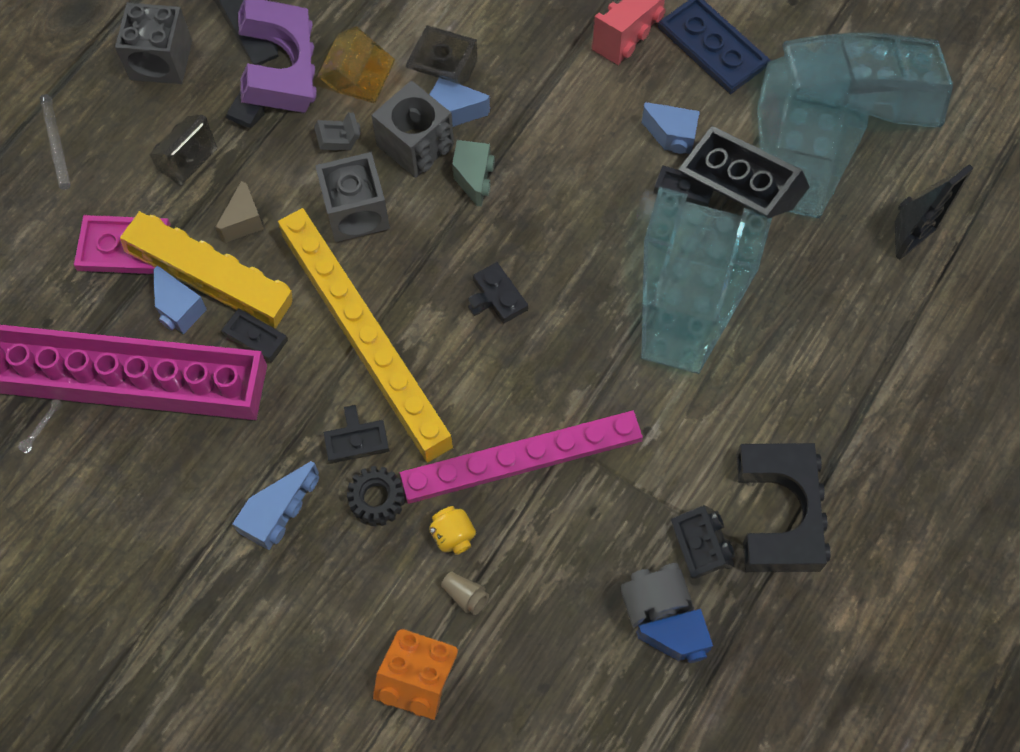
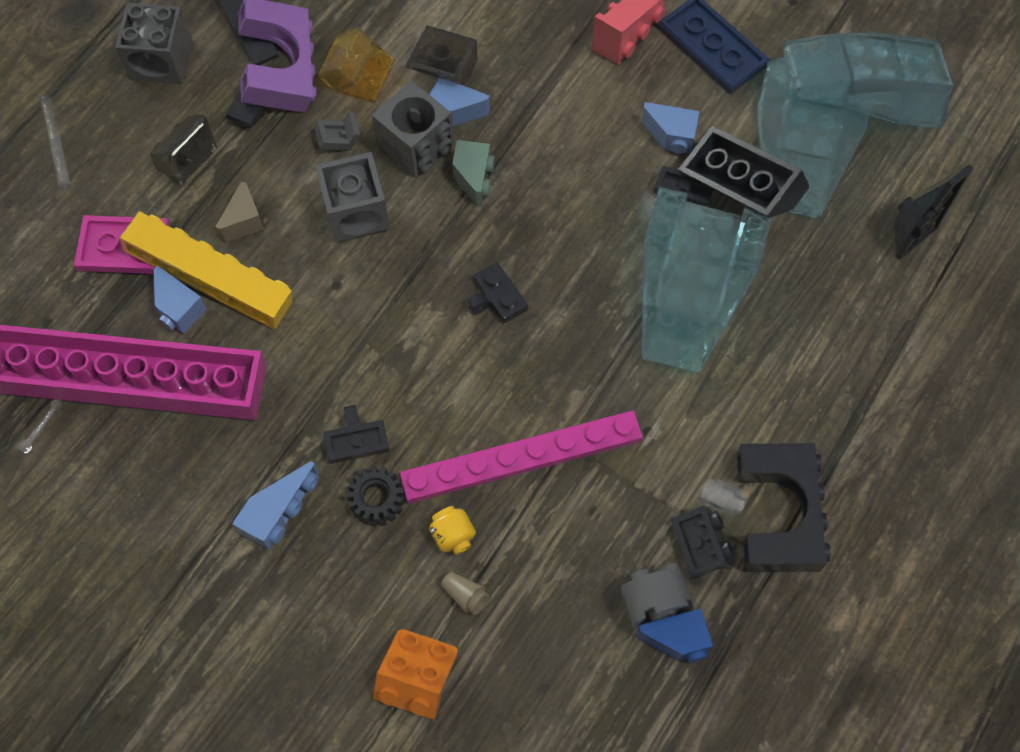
black plate [221,308,288,363] -> none
yellow brick [278,208,453,463] -> none
none -> clear brick [699,478,748,518]

